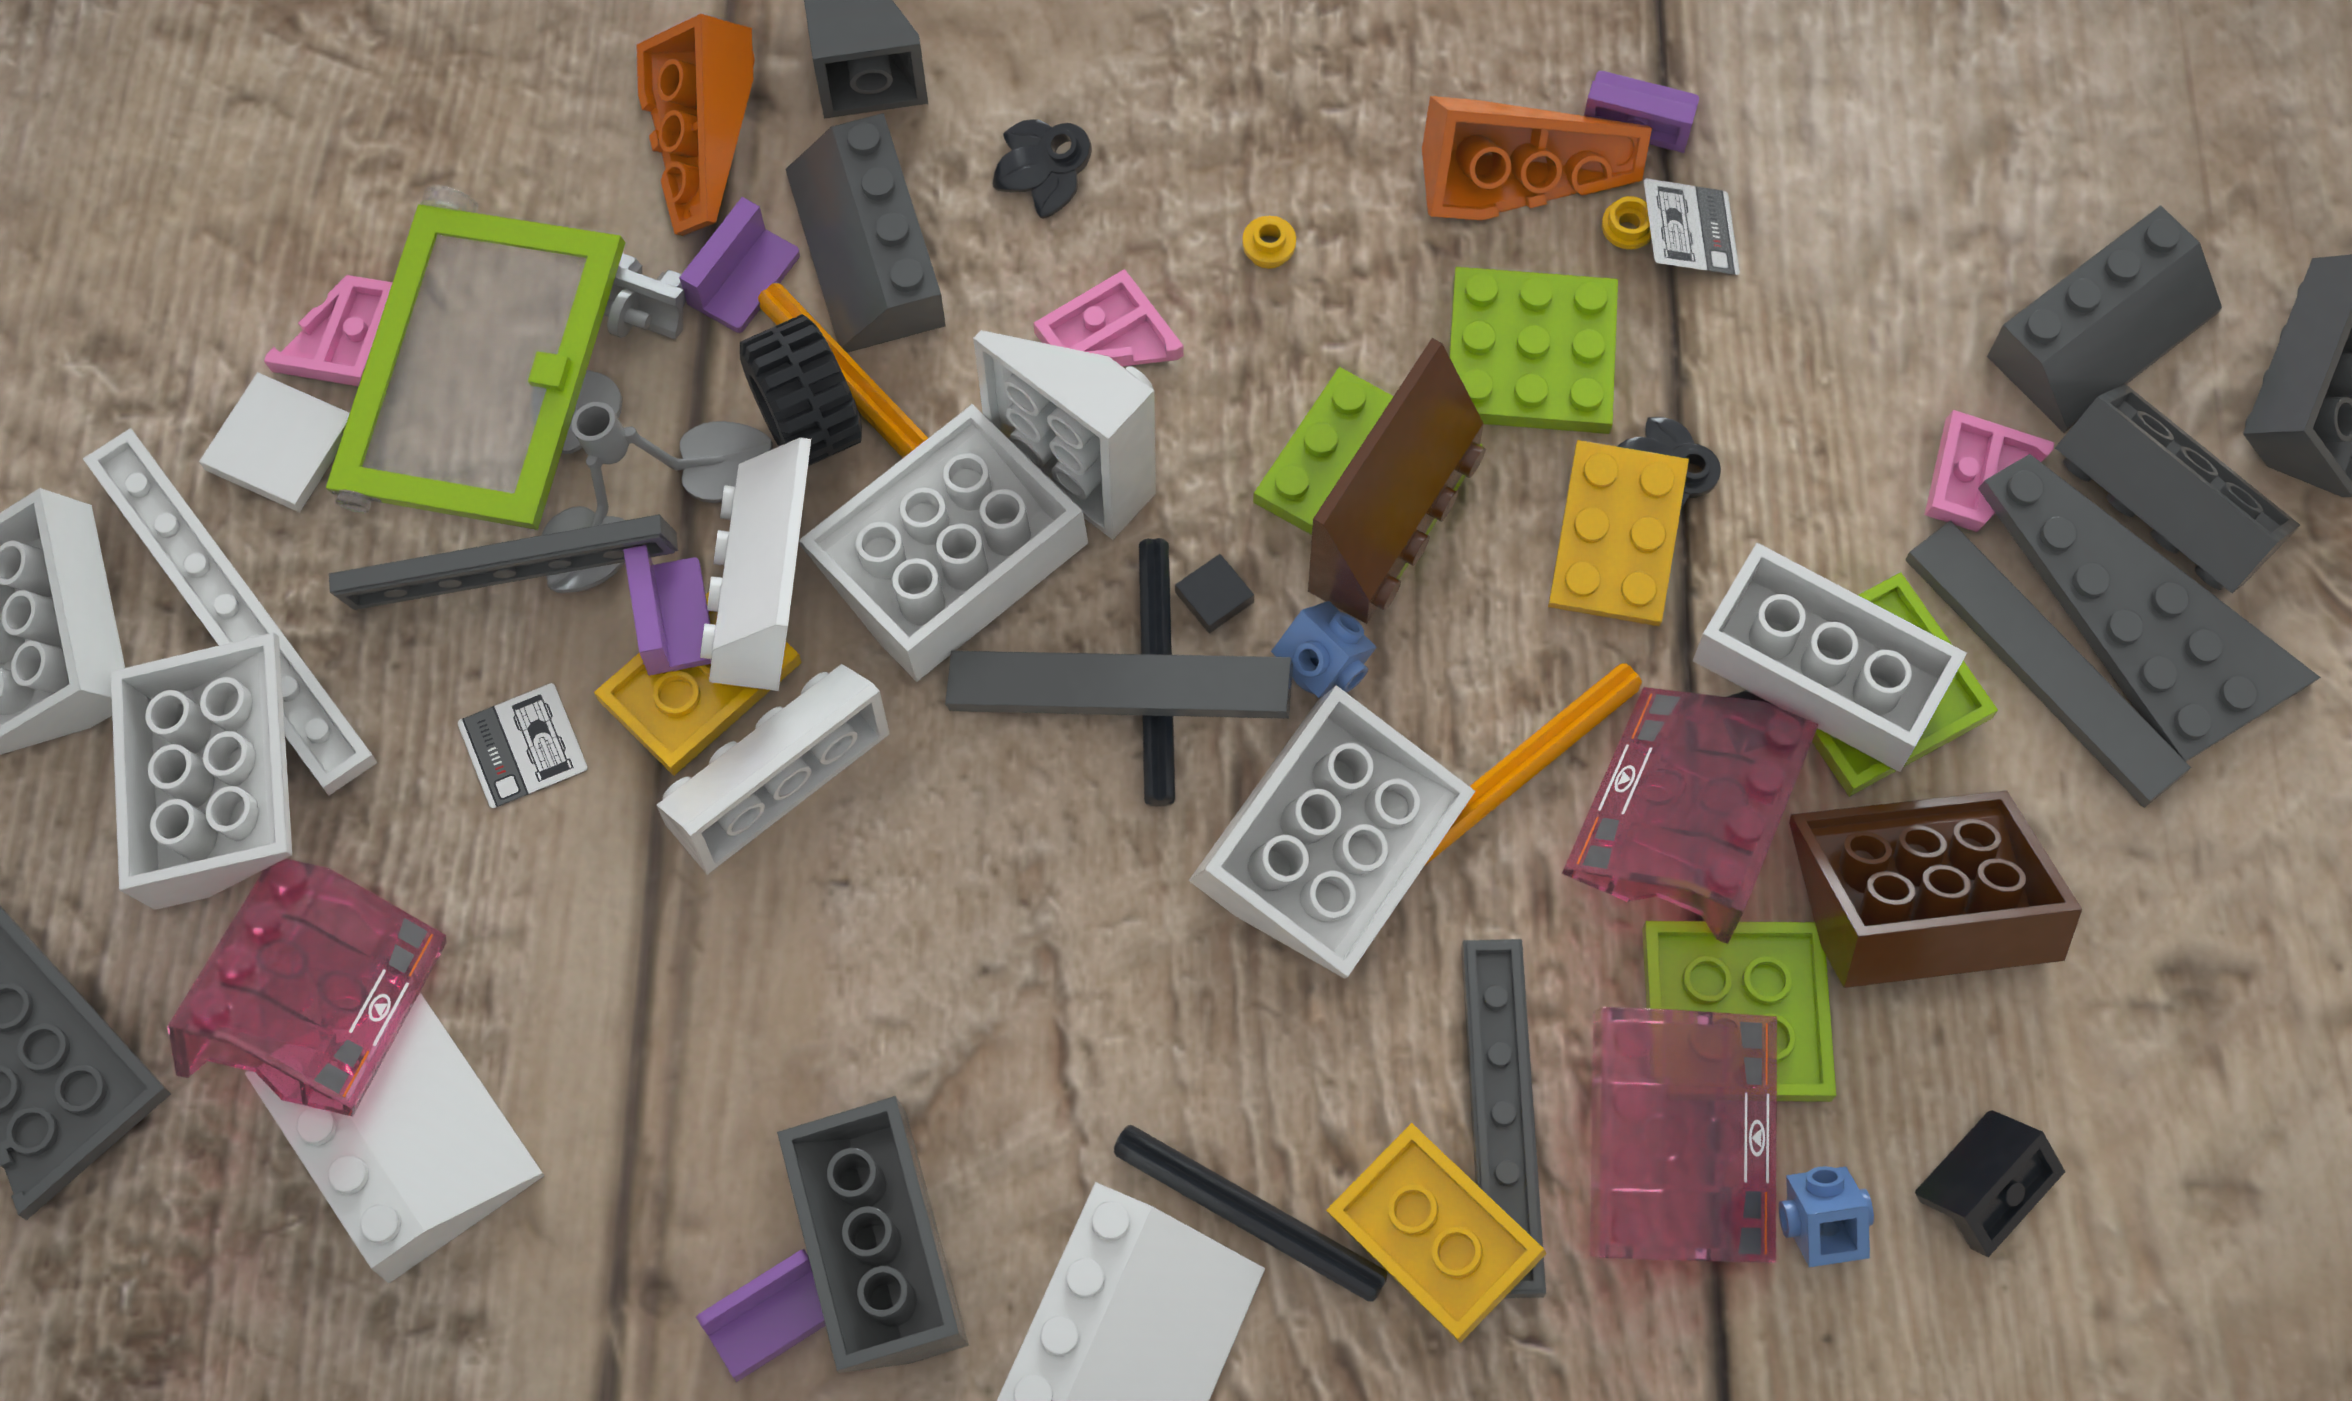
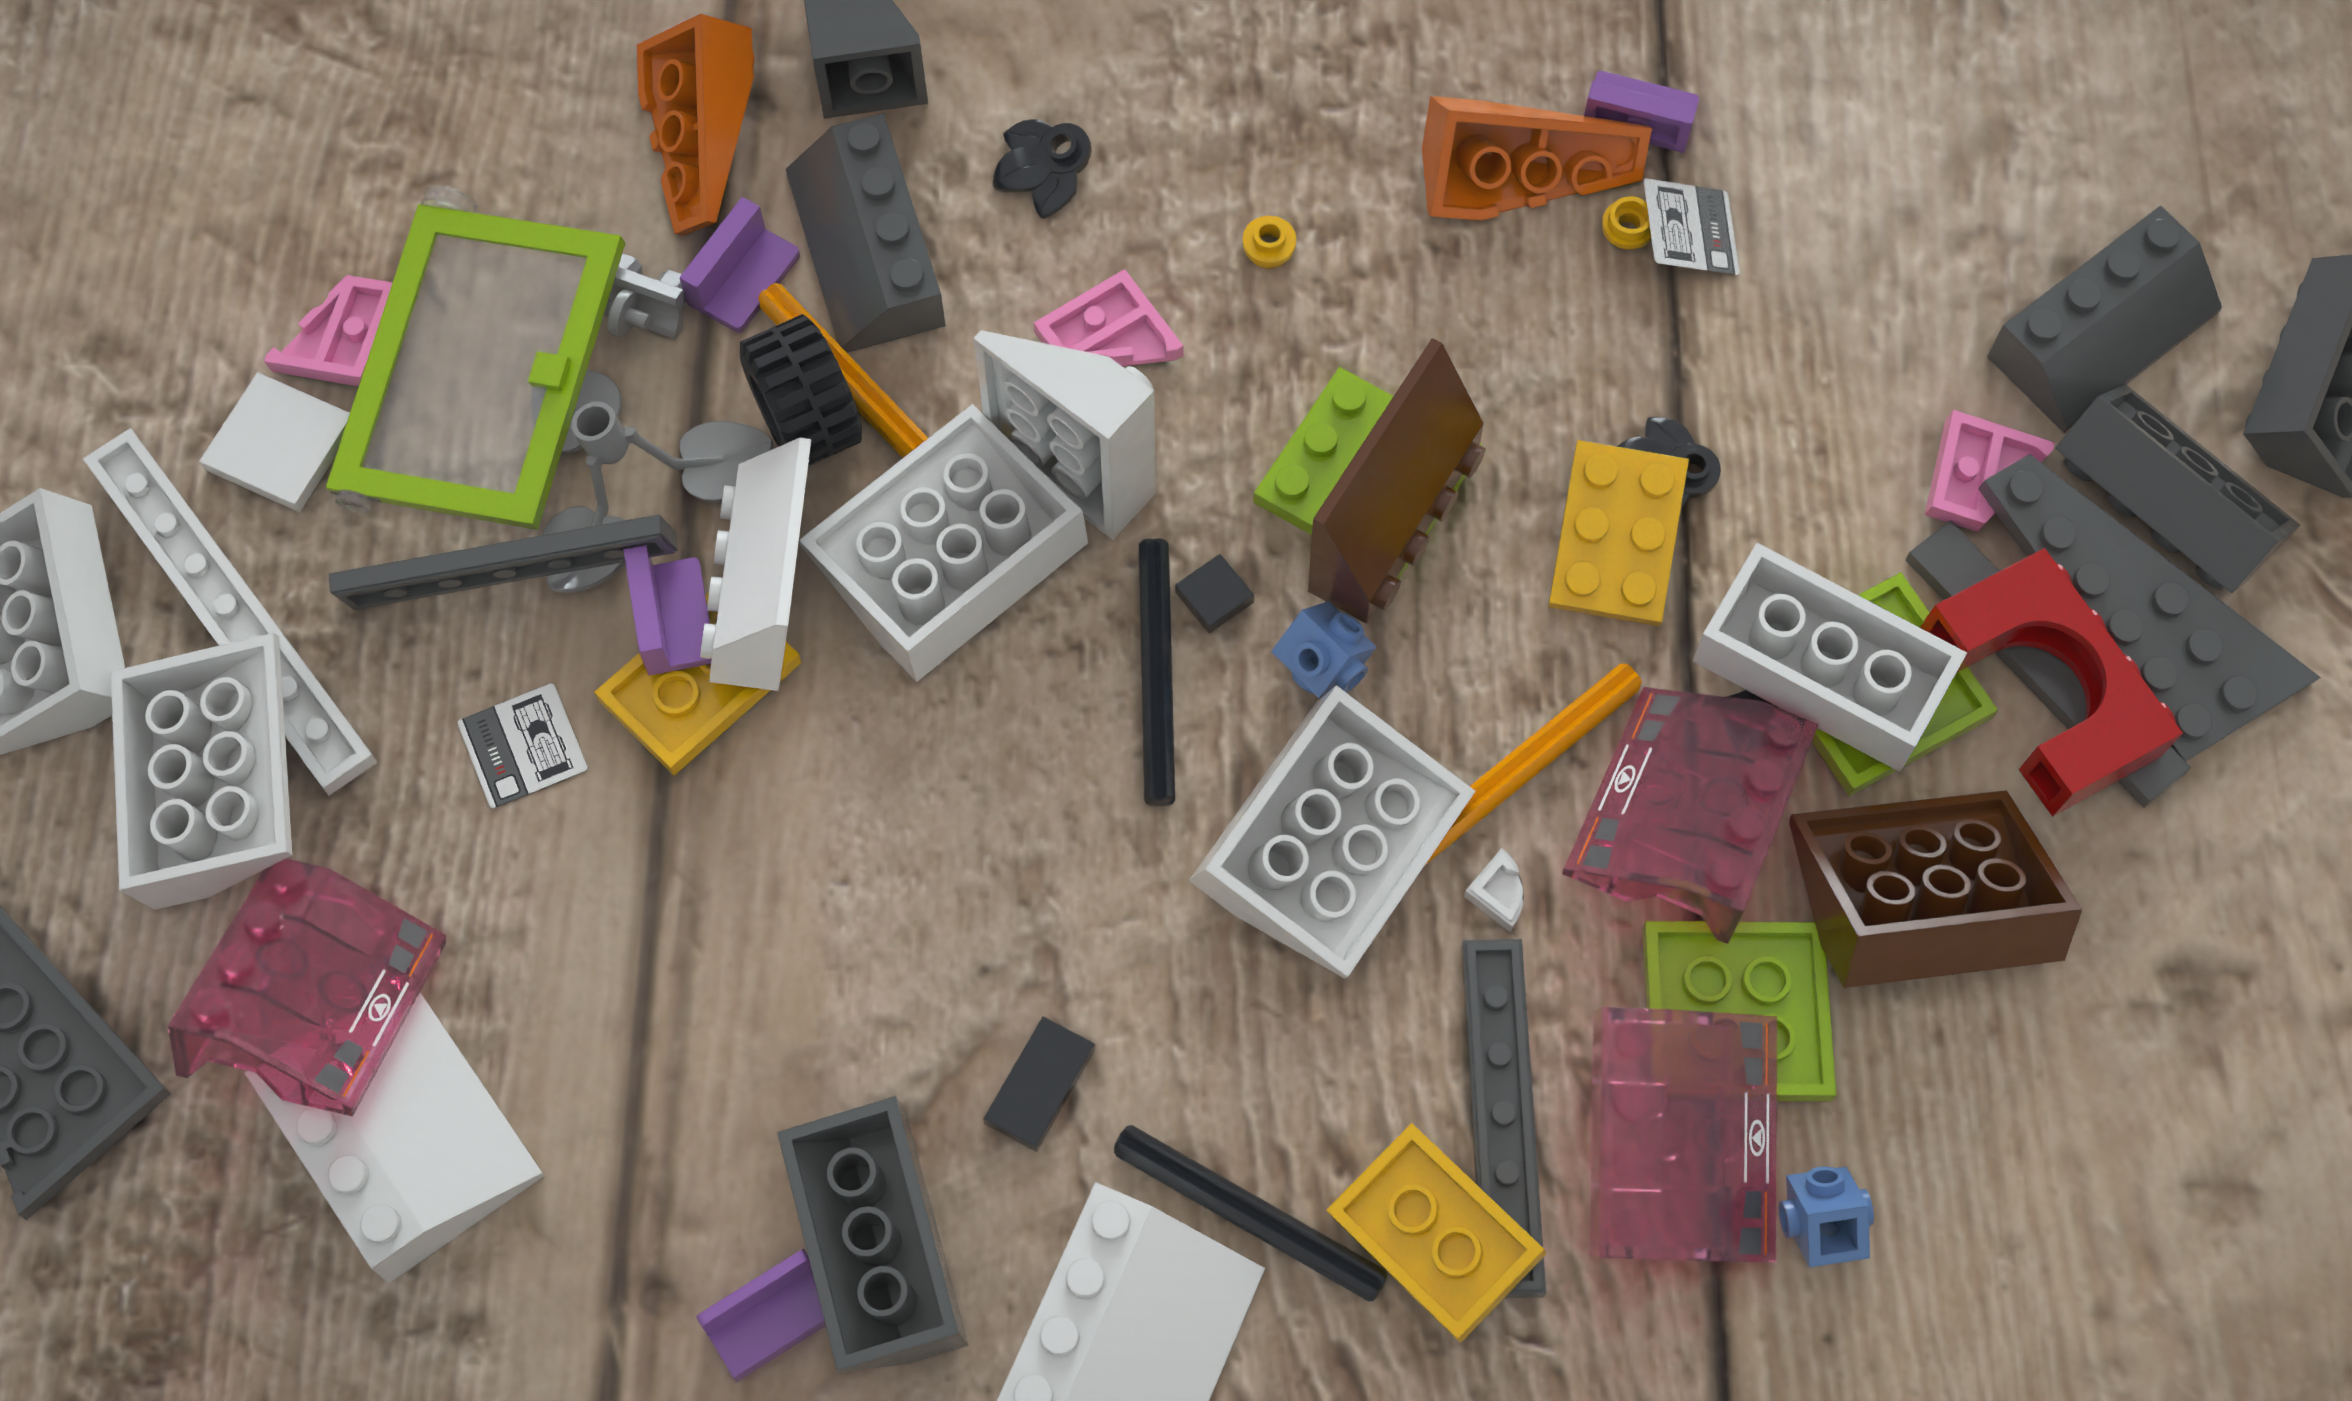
white slope [656,664,890,875] -> none
dark grey tile [945,651,1293,719] -> none
lime plate [1449,267,1618,434] -> none
black panel [1915,1110,2066,1258] -> none
none -> black tile [983,1016,1095,1152]
none -> white tile [1464,848,1524,932]
none -> red arch [1919,548,2183,817]

